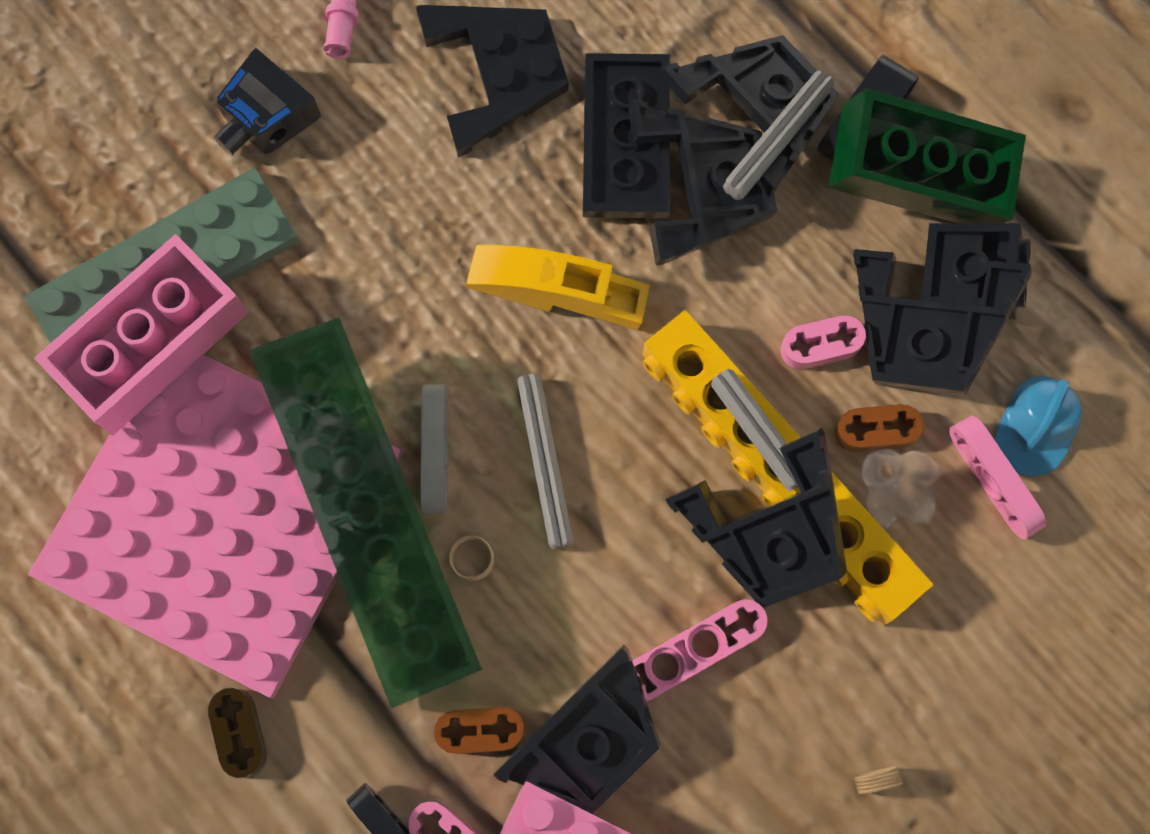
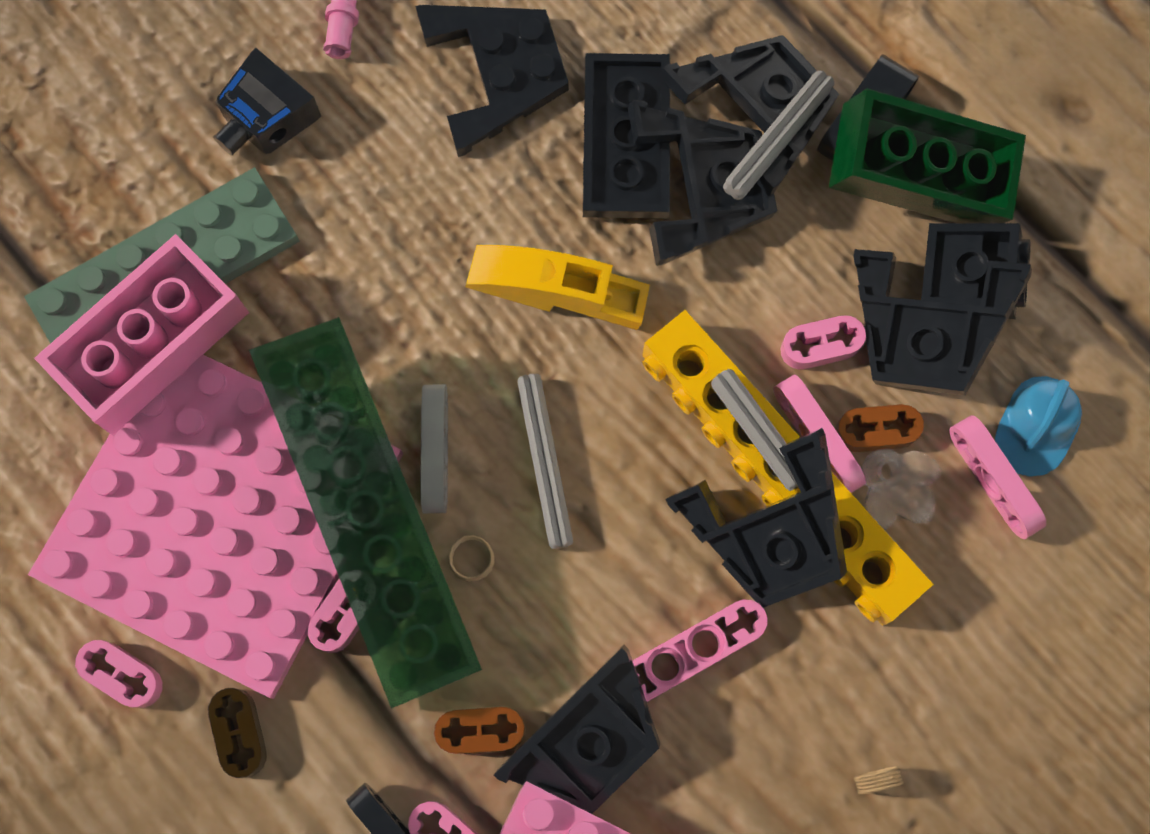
none -> bright pink beam [75,640,163,708]
none -> bright pink beam [308,571,379,653]
none -> bright pink beam [773,375,866,493]

